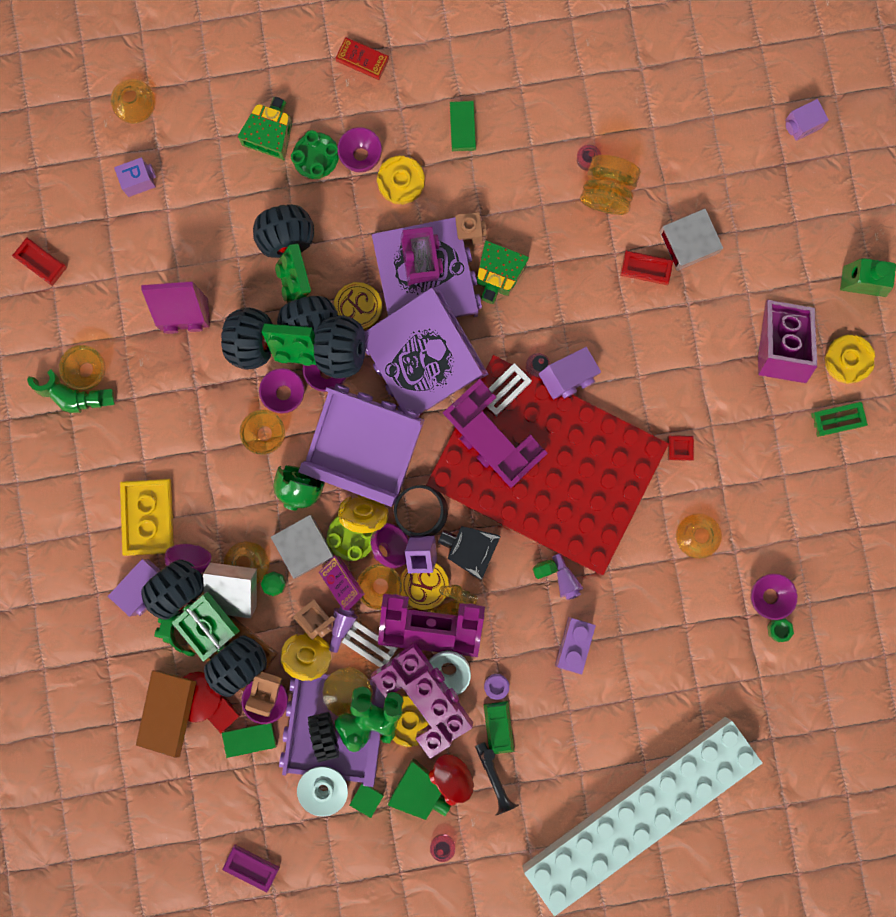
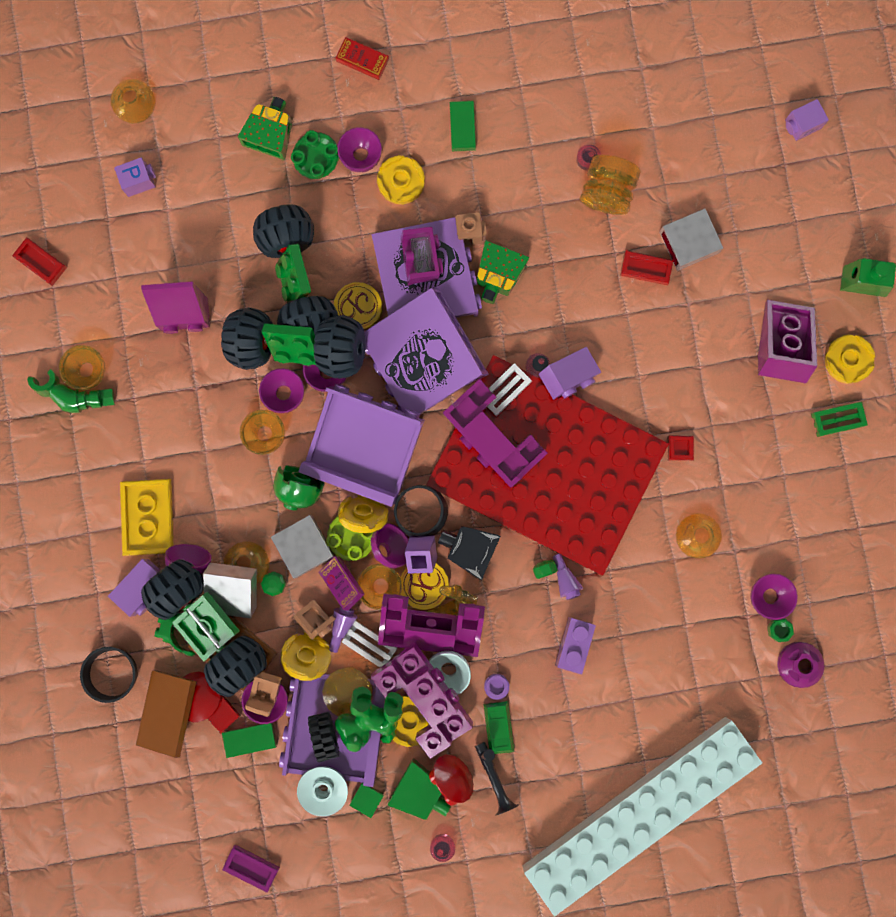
none -> black tyre [80,647,137,703]
none -> magenta piece [777,642,825,688]

